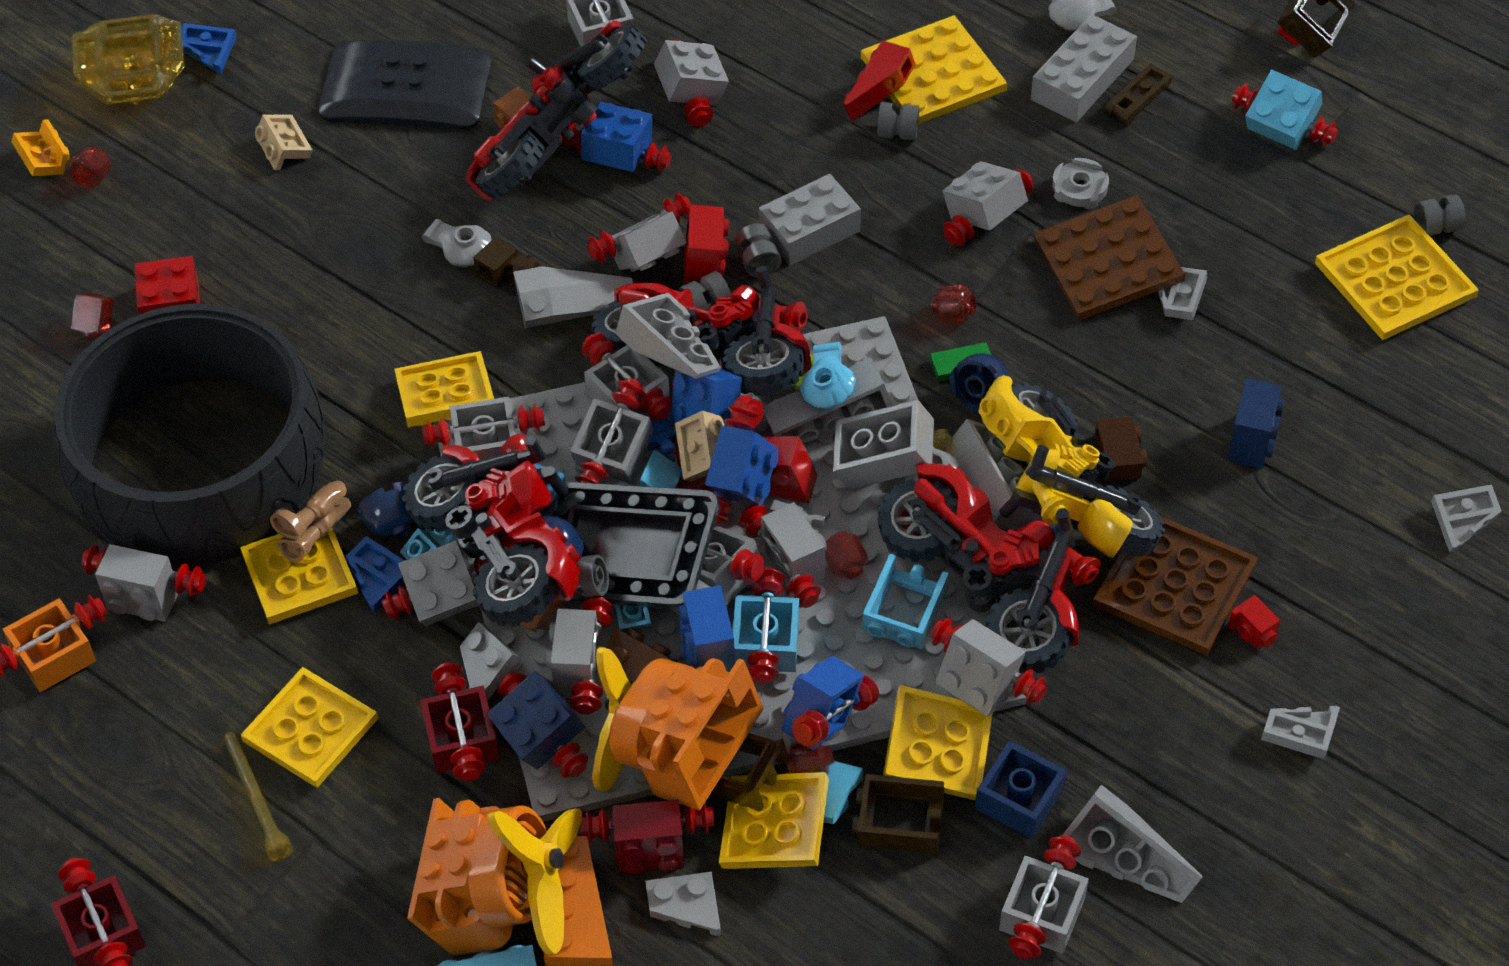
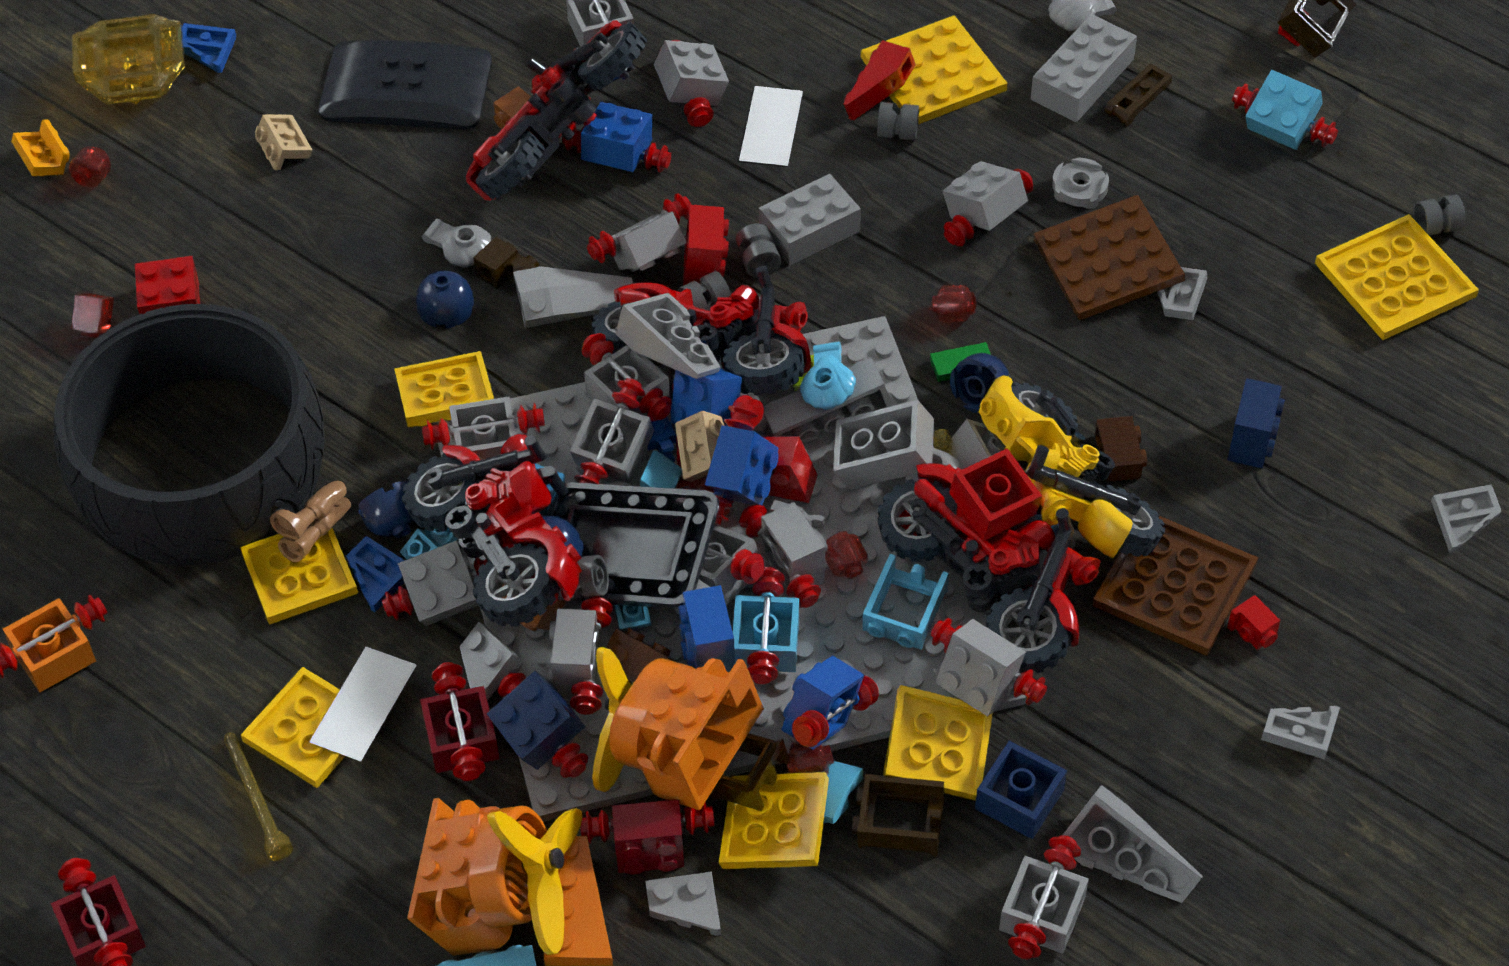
light grey brick [81,544,206,622] -> none
none -> white sticker [309,647,416,761]
none -> dark blue cylinder [416,271,474,328]
none -> white sticker [739,86,803,166]
none -> red brick [949,448,1042,541]

